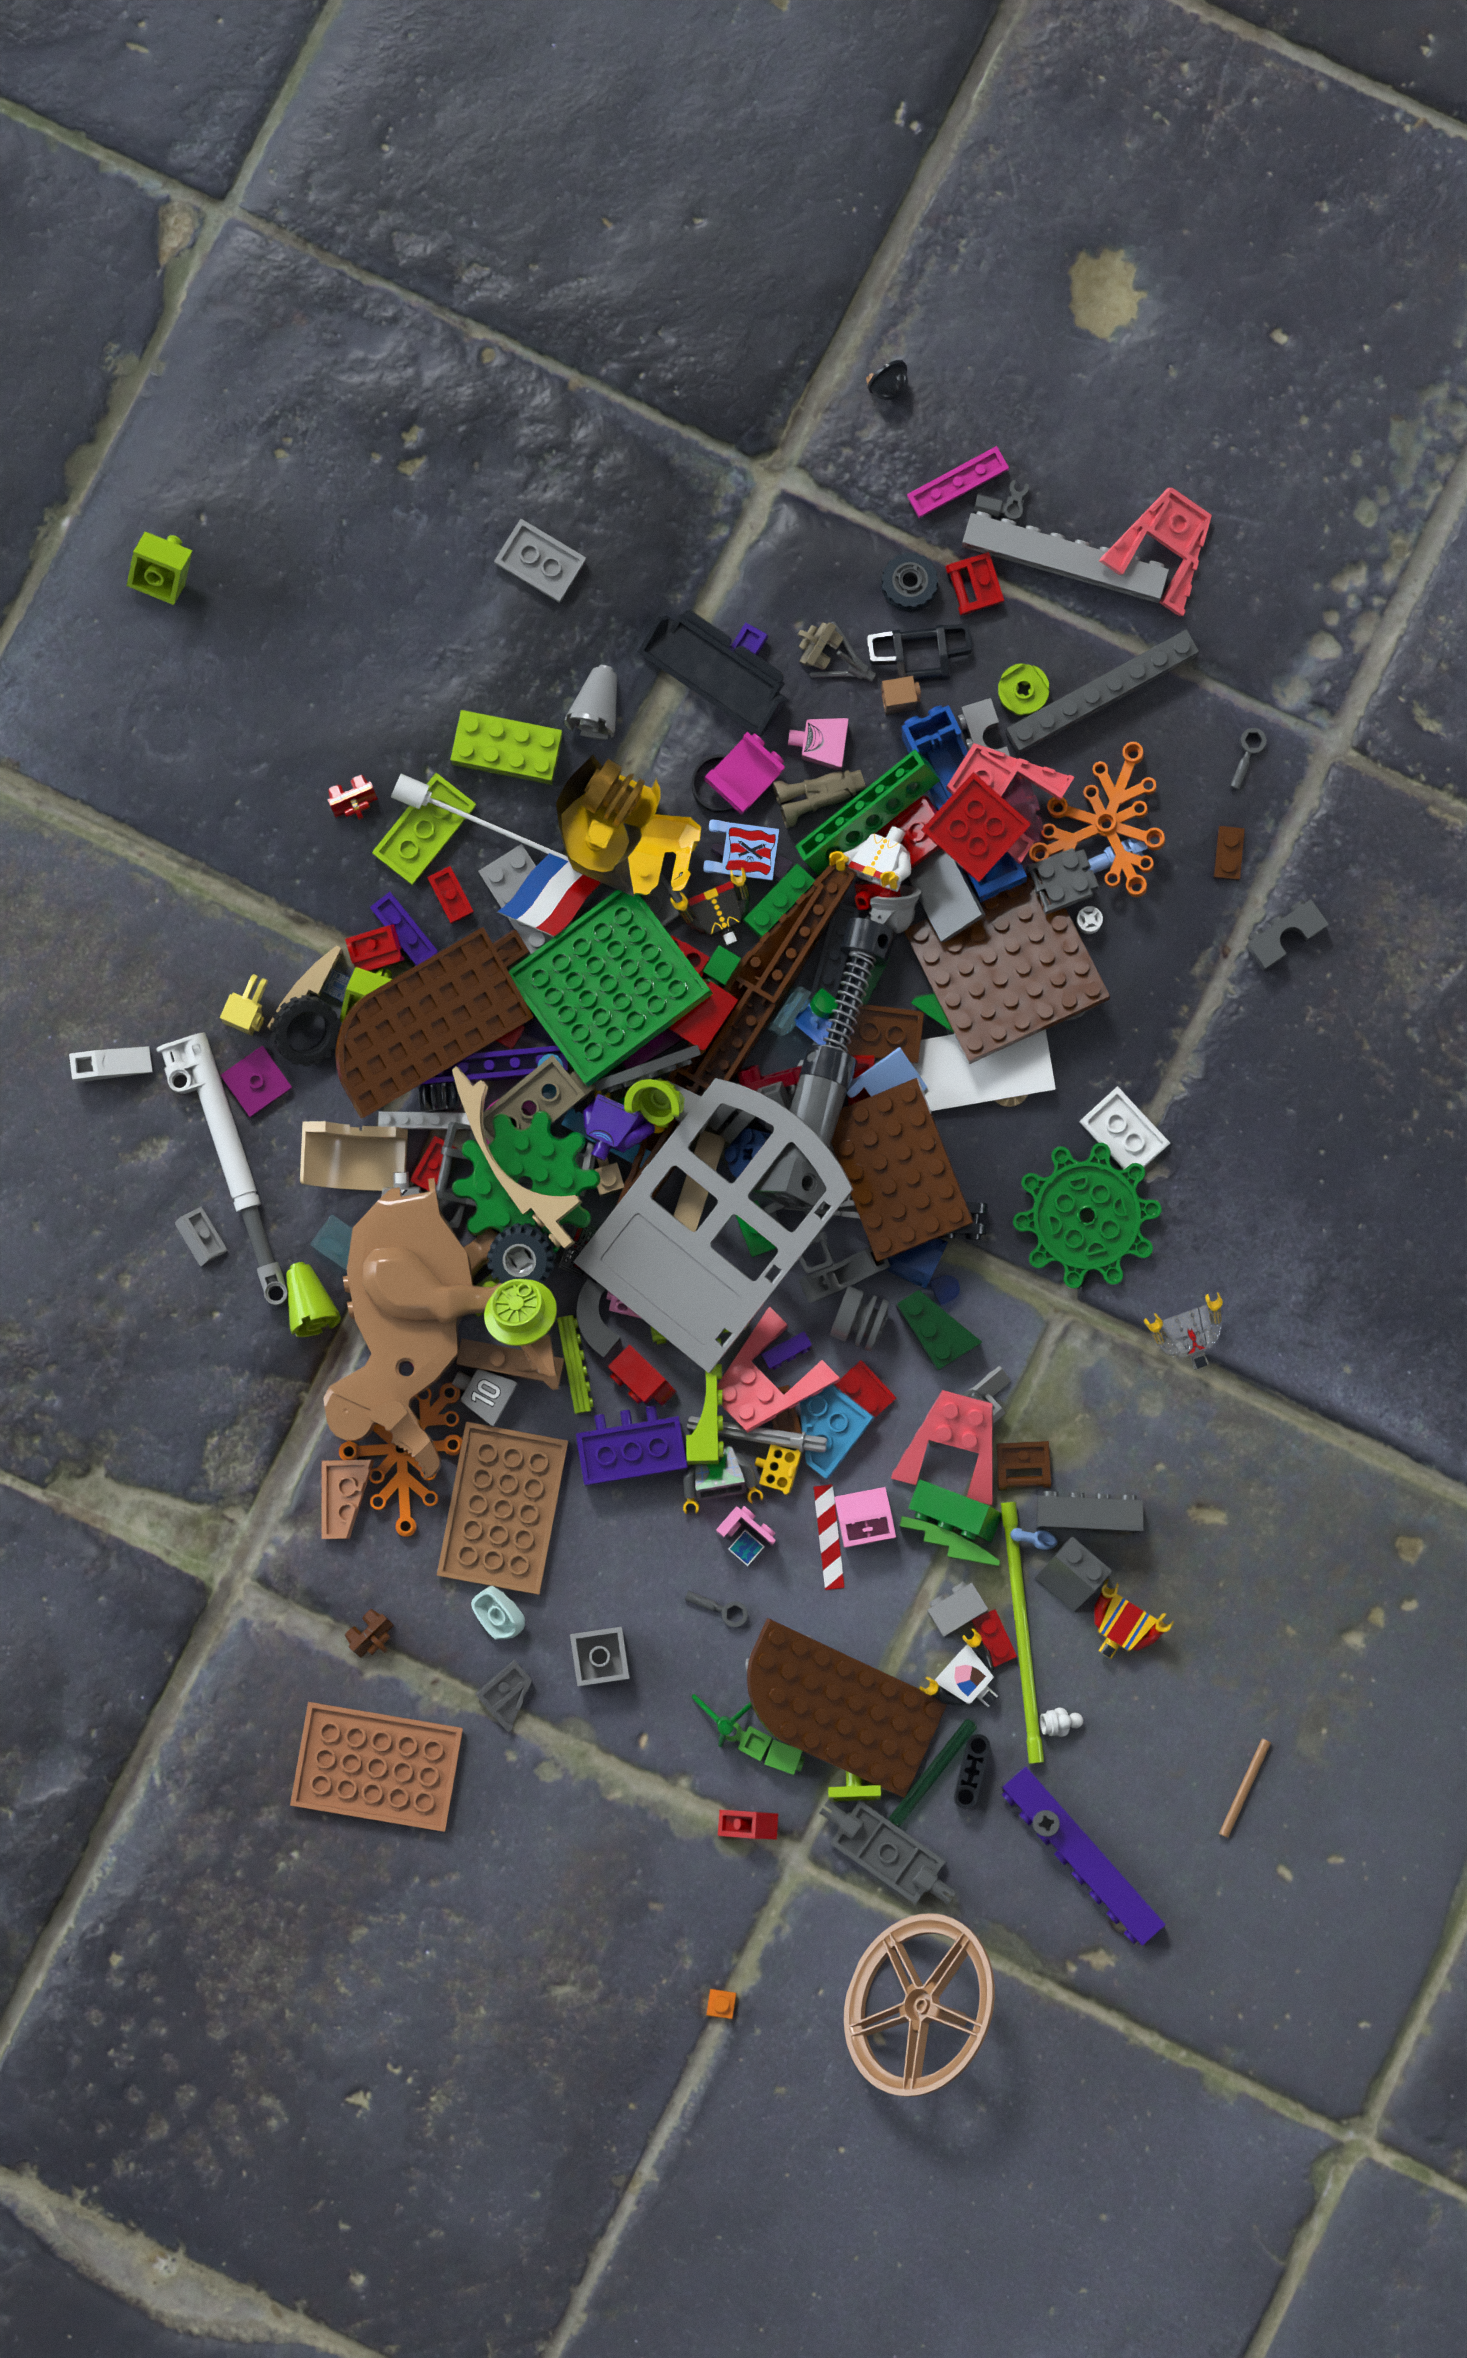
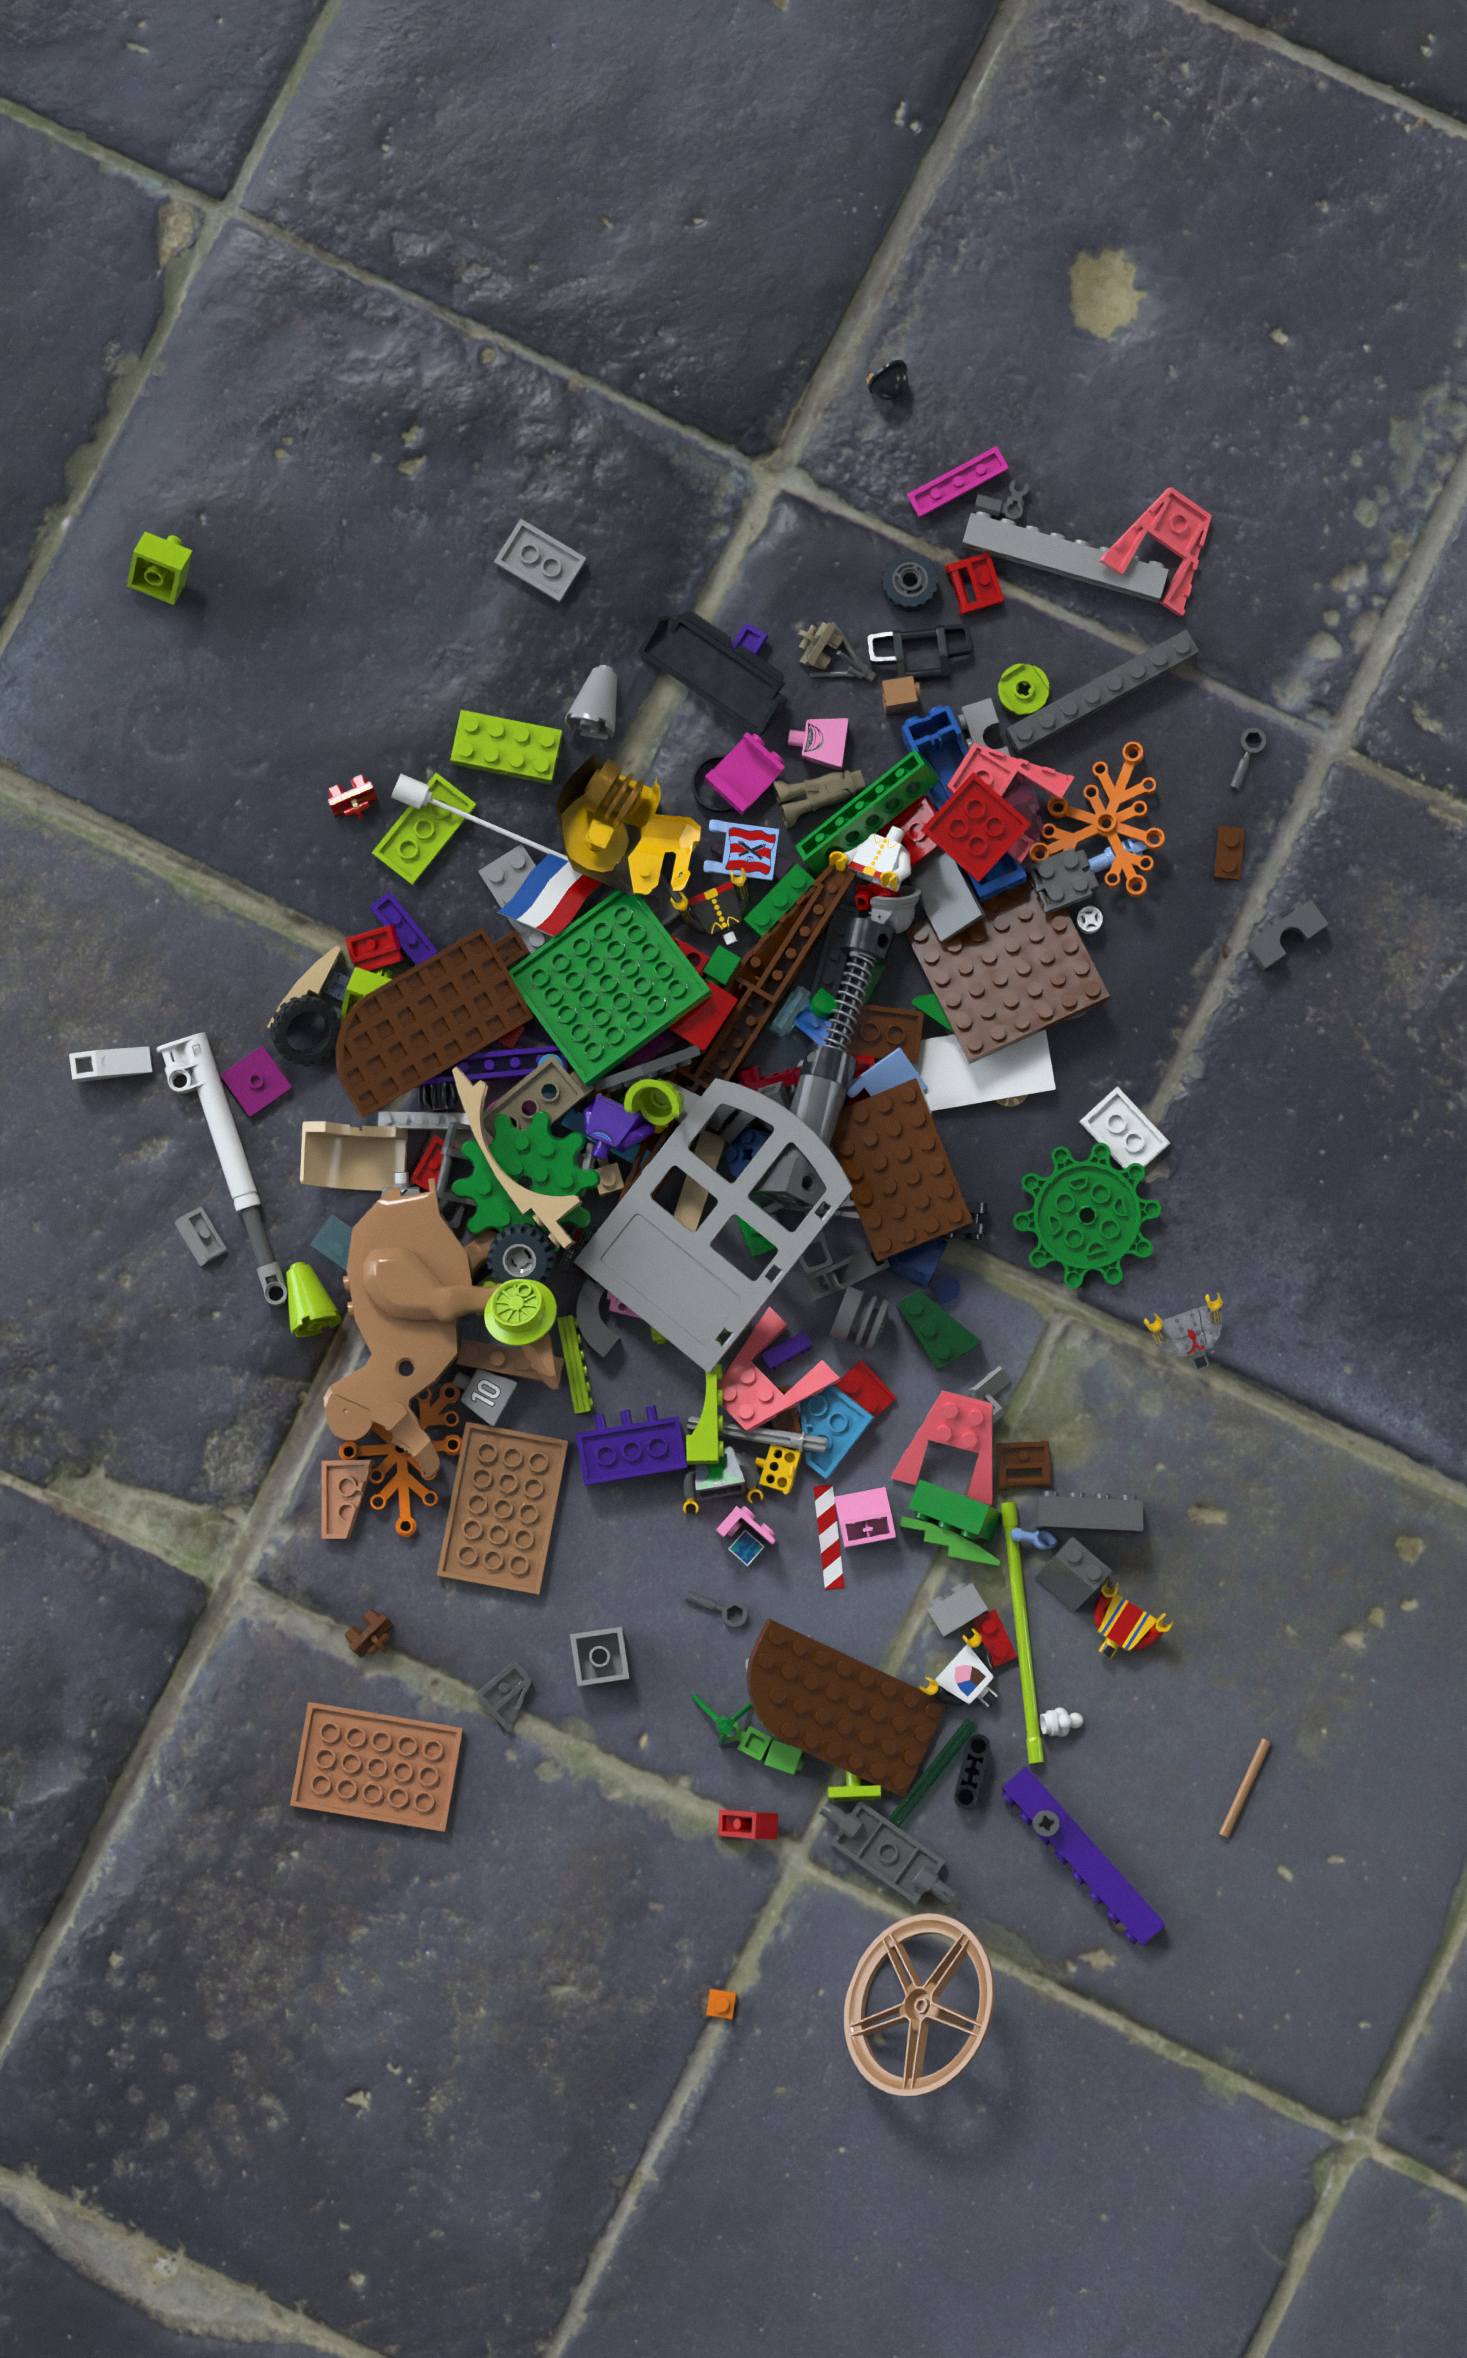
light yellow brick [220,974,268,1036] -> none
red plate [427,866,474,924] -> none
light aqua piece [471,1586,525,1640] -> none
red hinge [608,1344,677,1406] -> none

